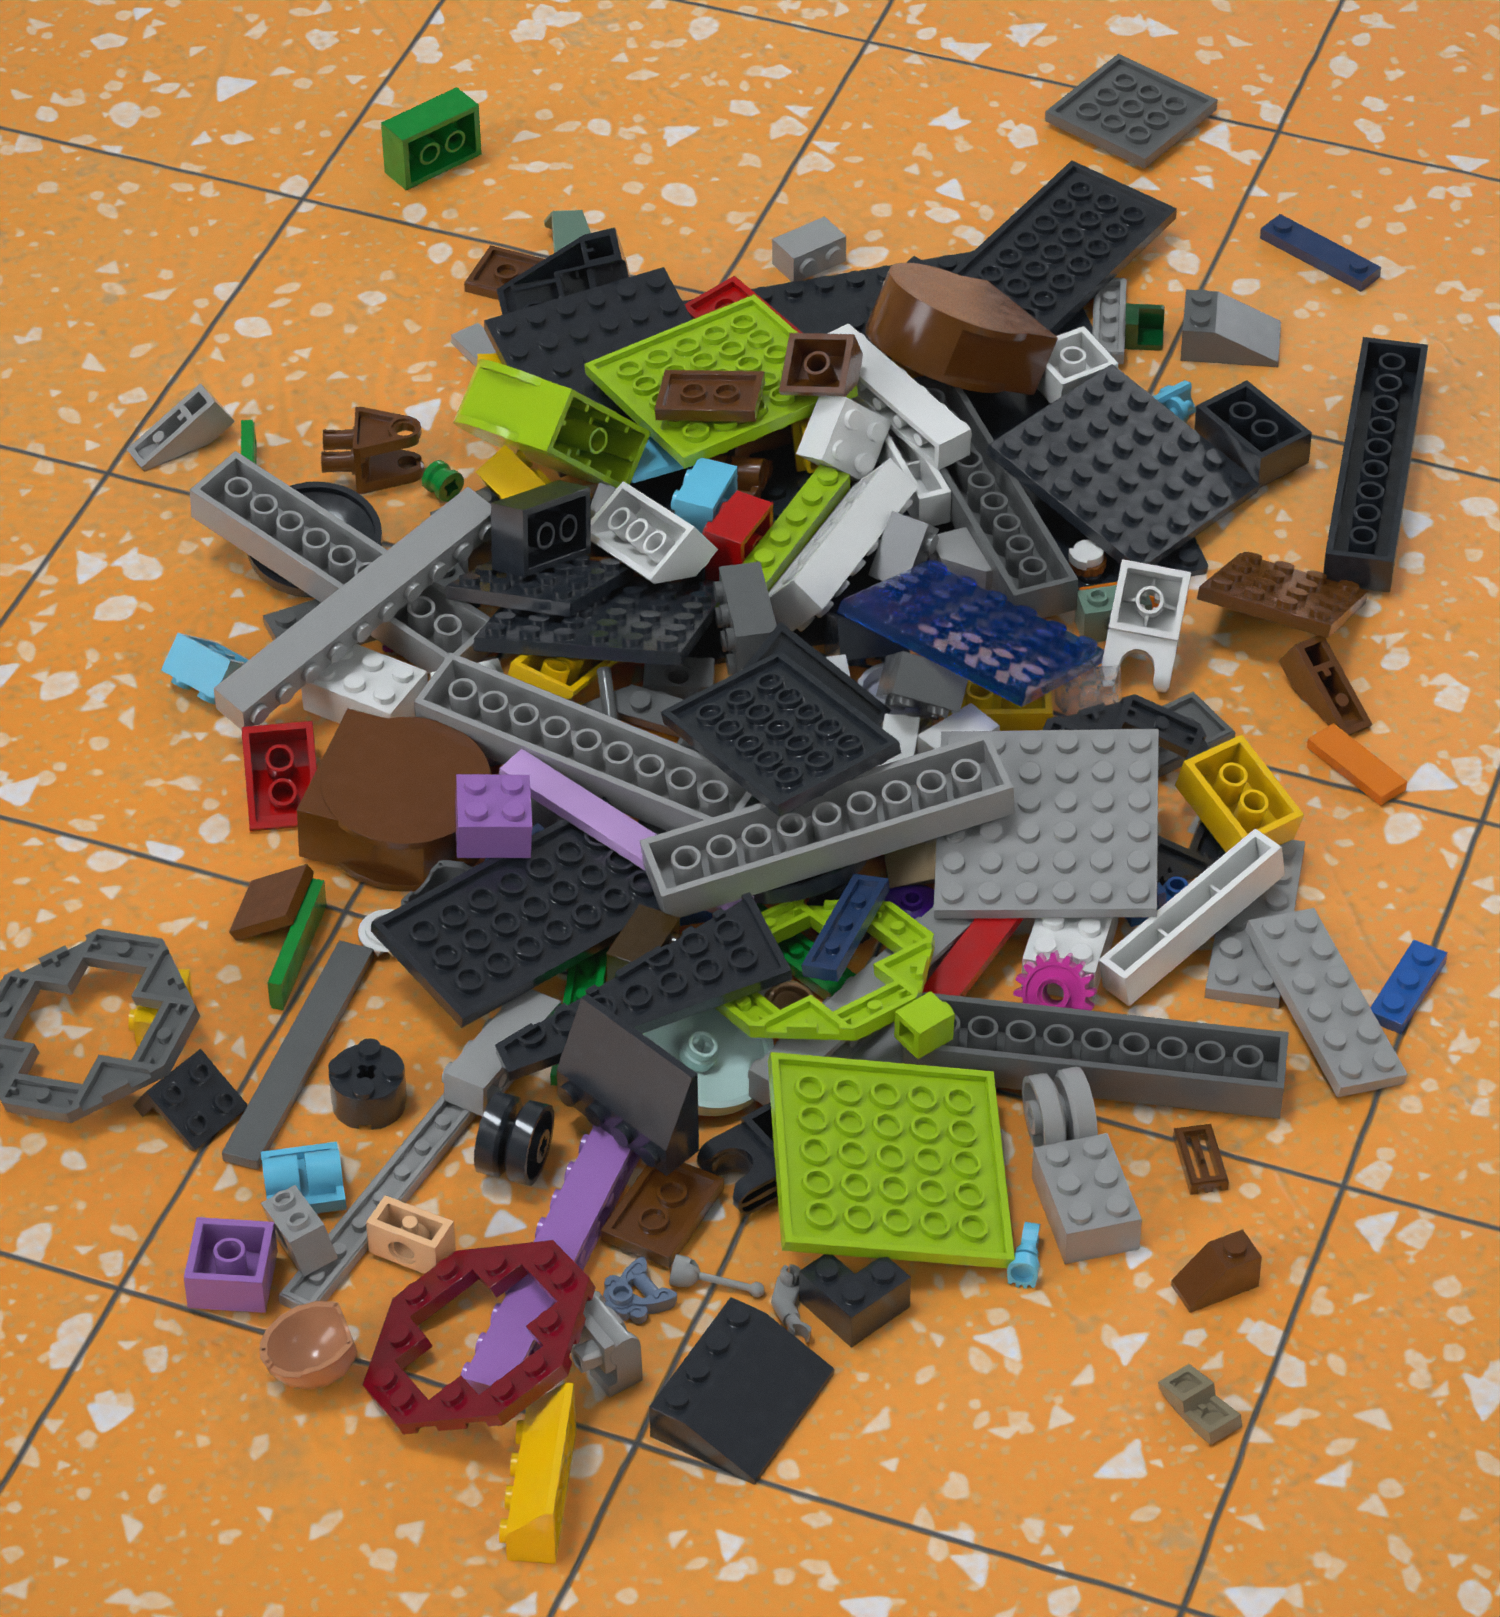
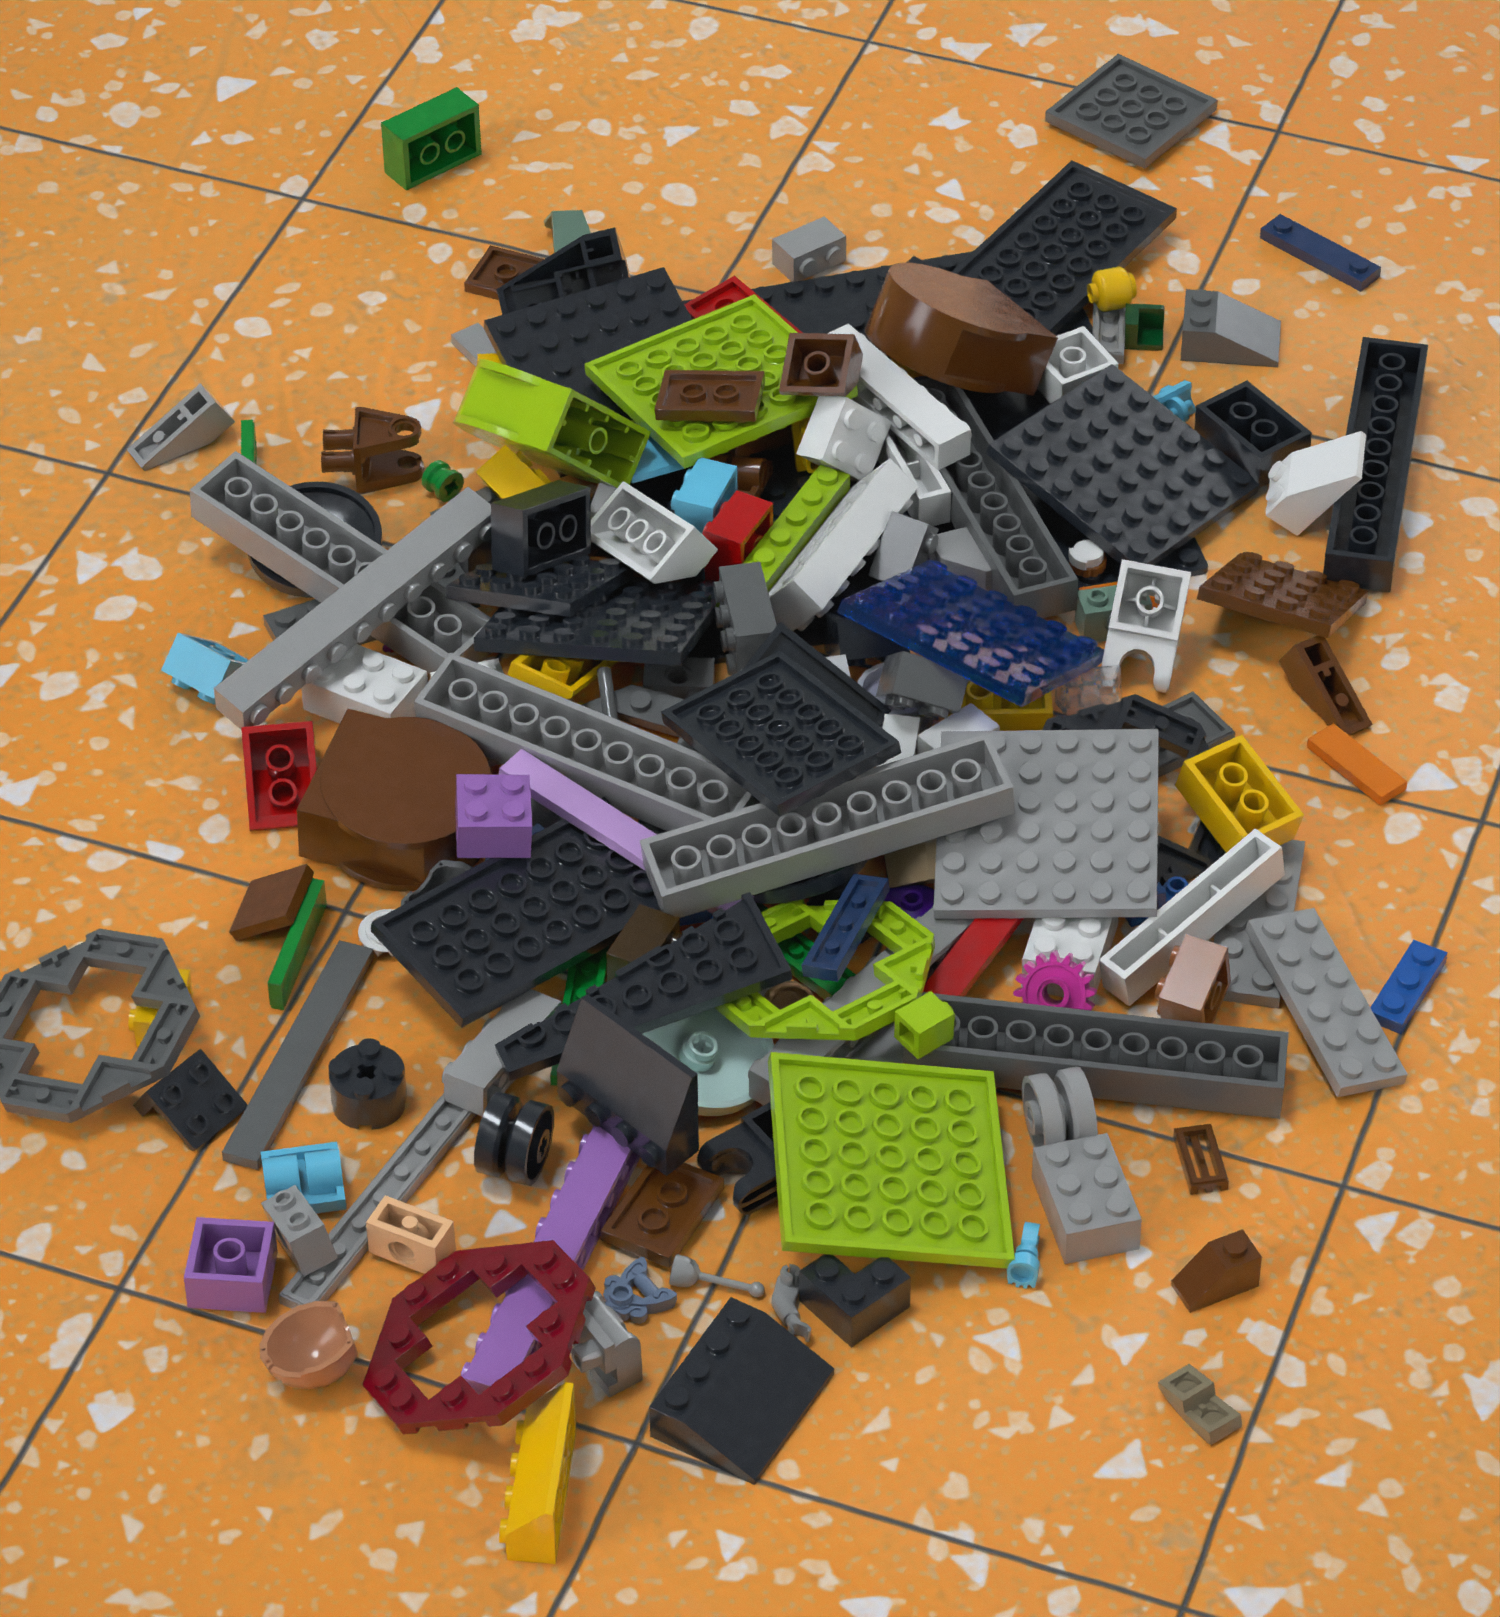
none -> yellow head [1087,266,1137,312]
none -> brick [1155,934,1231,1024]
none -> white slope [1265,431,1366,536]

